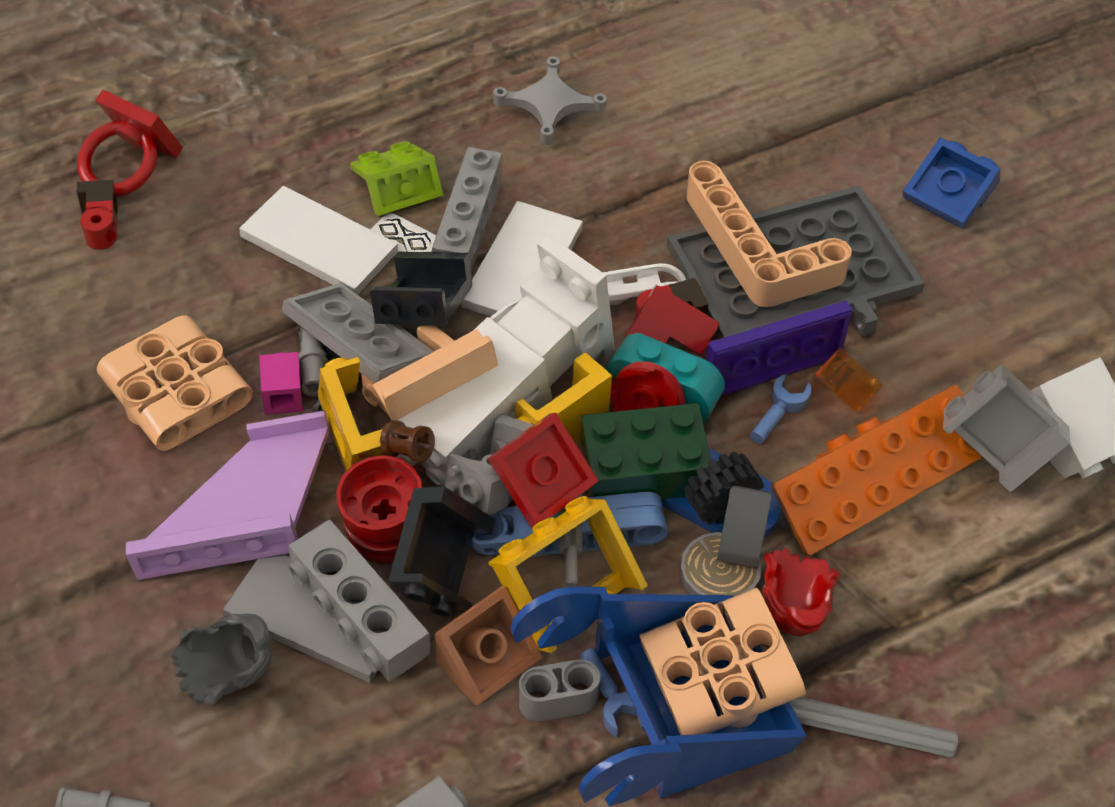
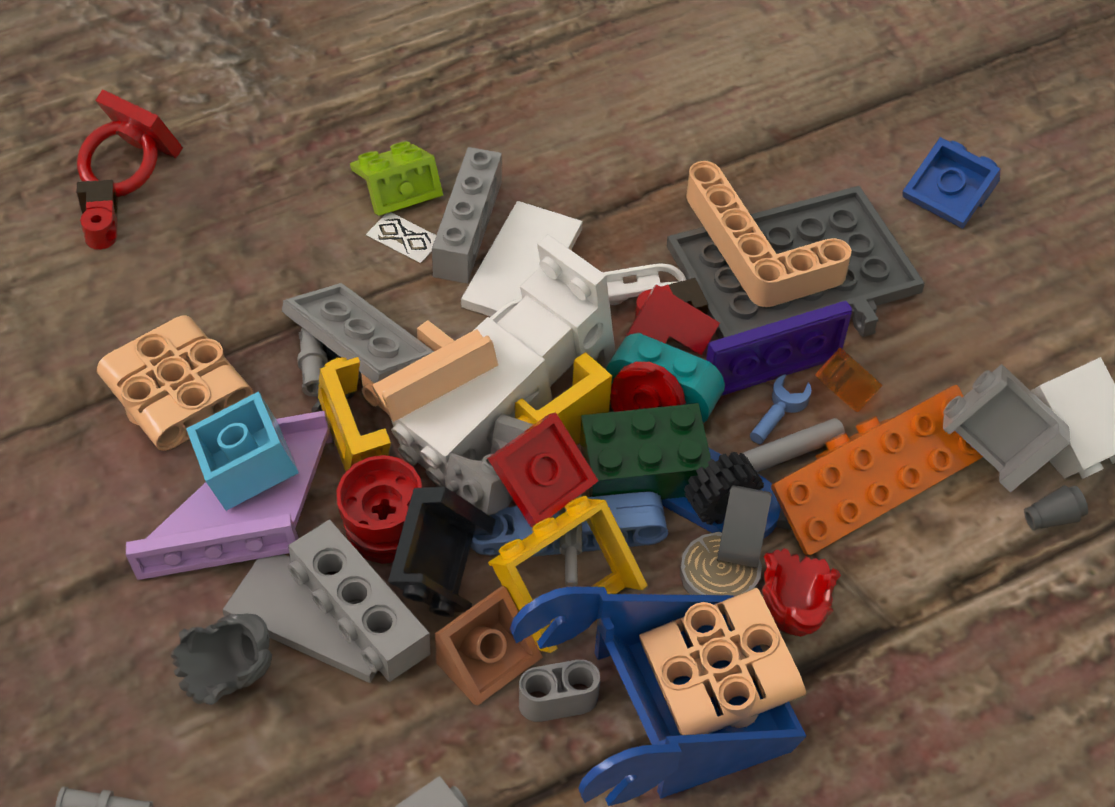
white tile [239,186,398,295] -> none
dark pink brick [260,352,303,415] -> none
black panel [370,251,472,326] -> none
reddish brown bush [380,420,435,463] -> none
light grey piece [494,56,607,145] -> none
medium blue piece [579,648,644,737] -> none
light grey axle [789,697,958,757] -> none
none -> medium azure brick [186,391,299,511]
none -> light grey piece [738,418,845,472]
none -> dark grey cone [1024,485,1088,531]

